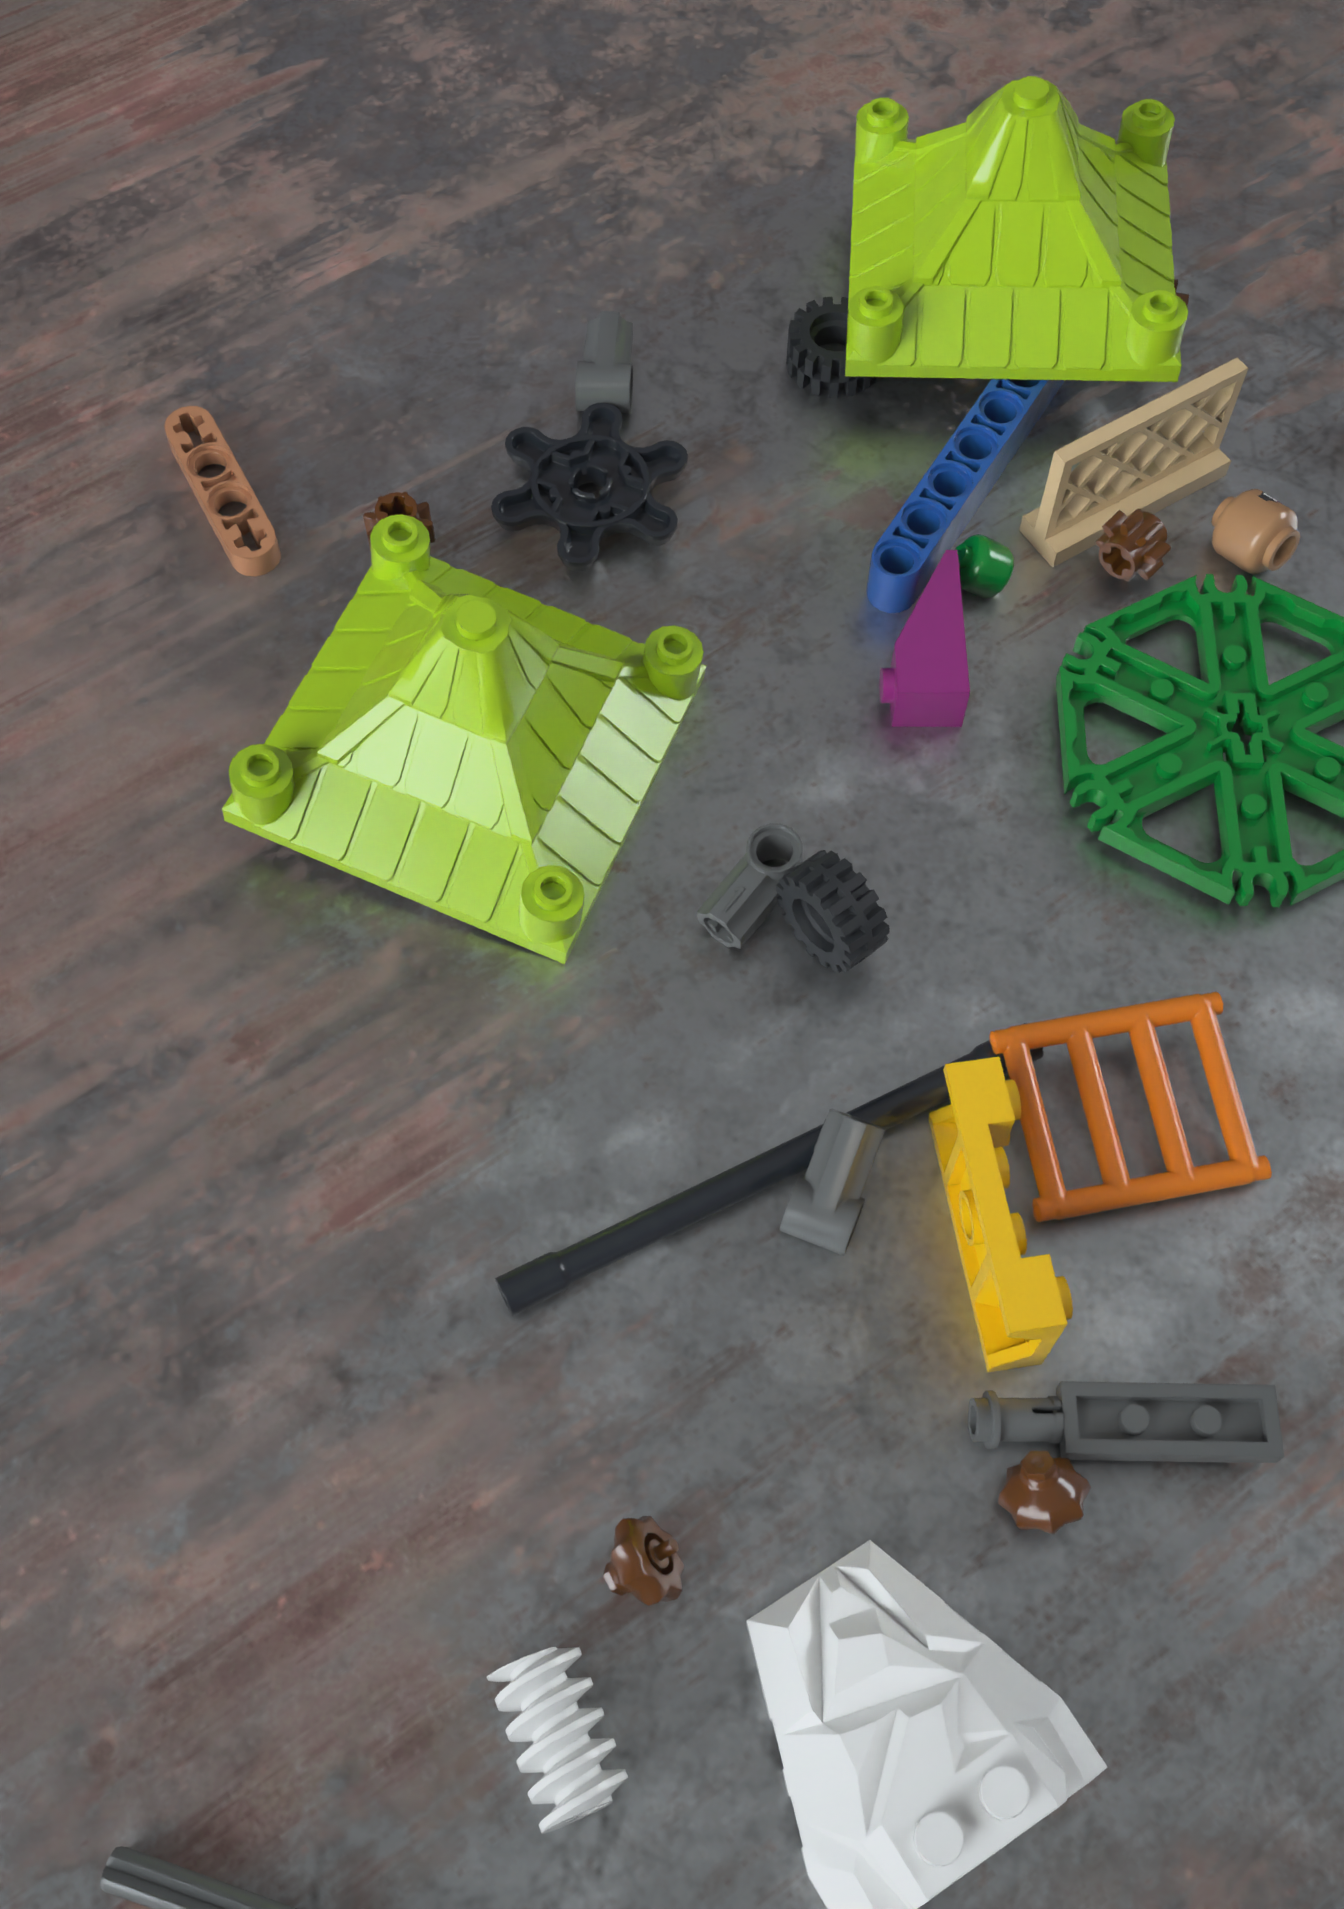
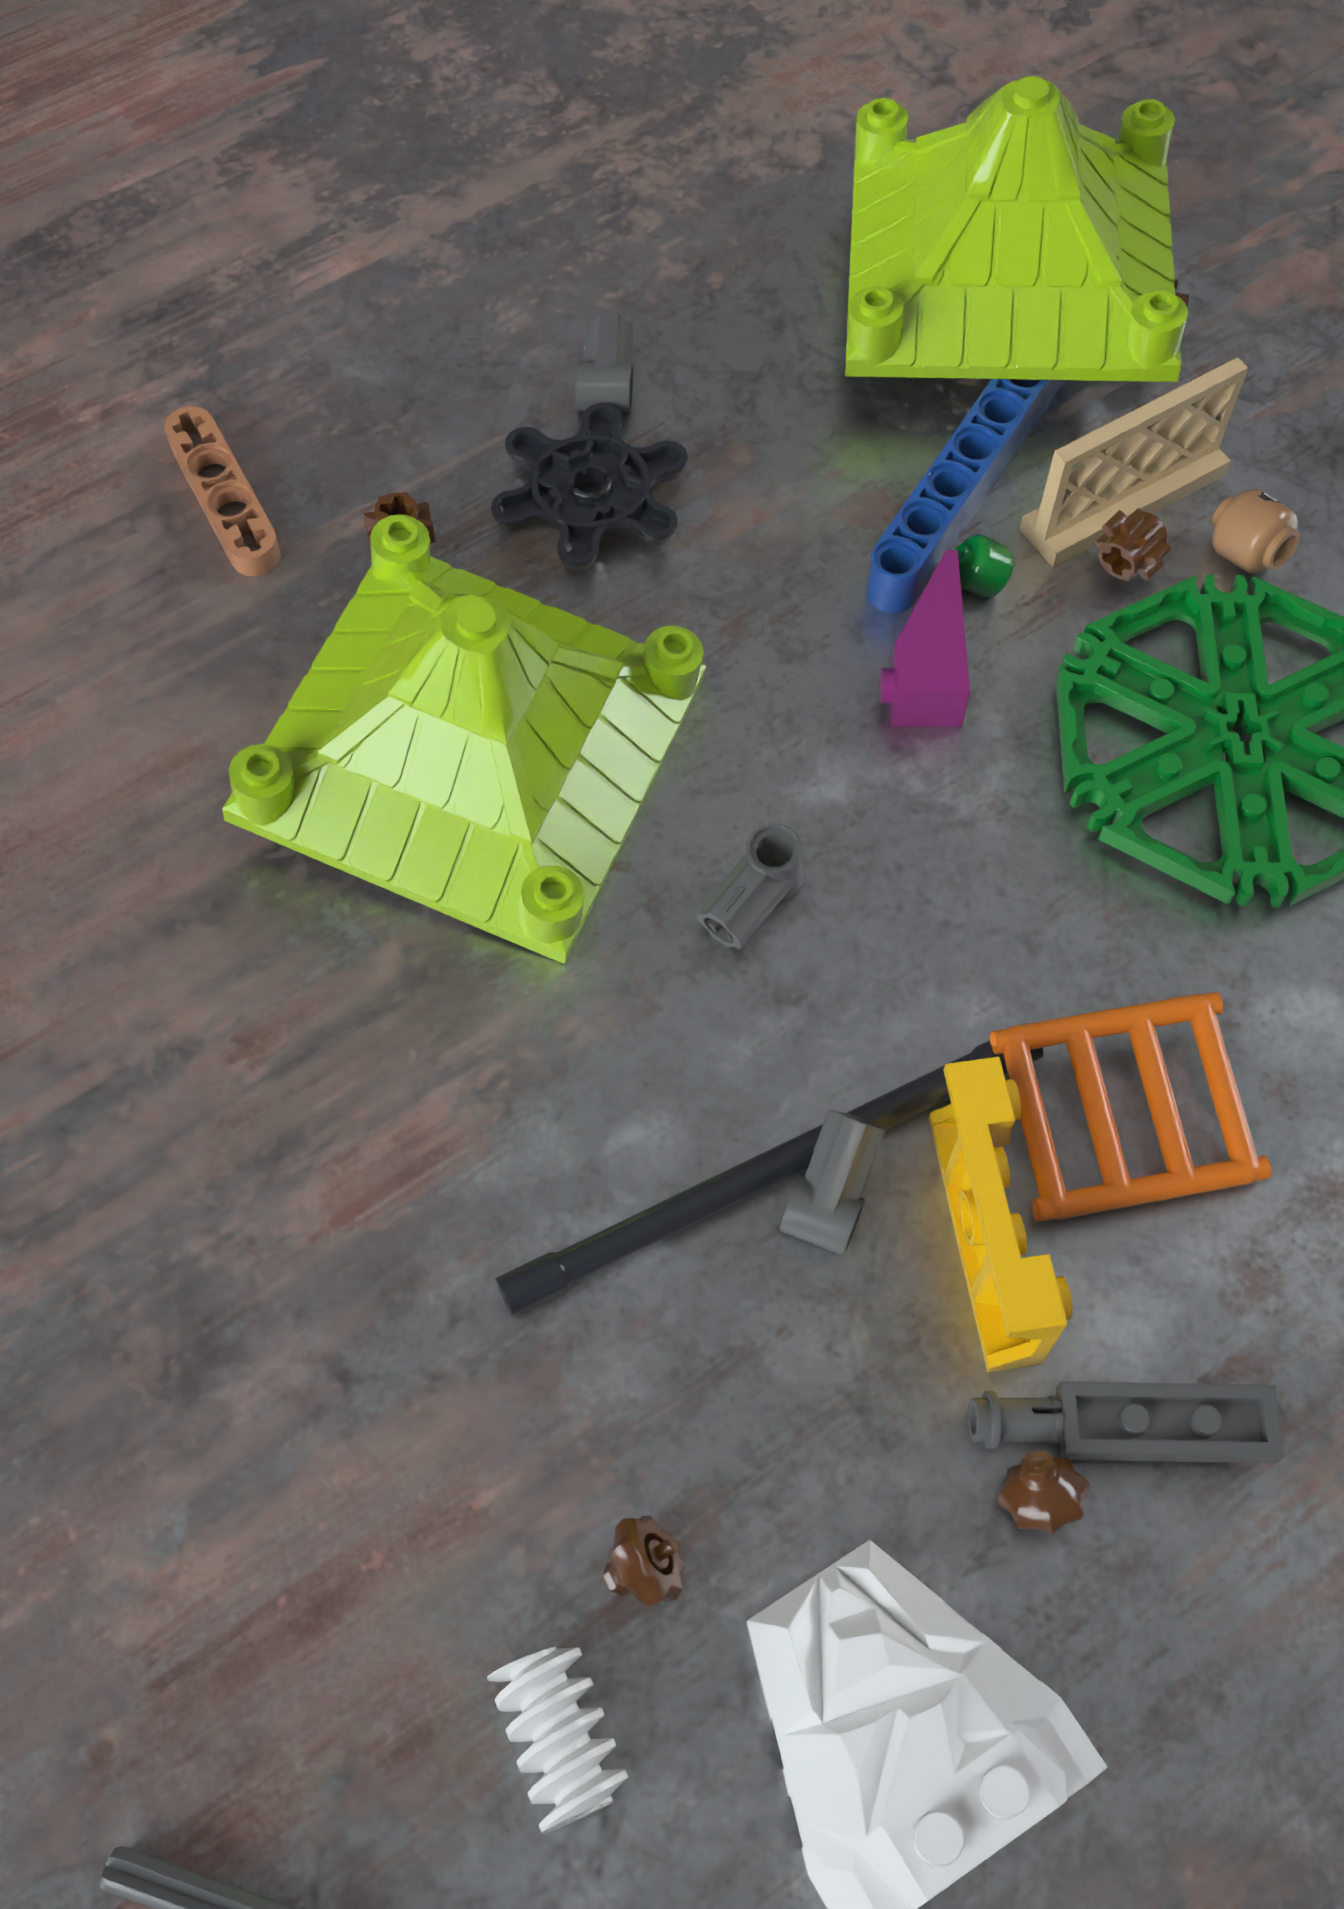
black tyre [776,850,890,973] -> none
black tyre [786,296,877,398] -> none

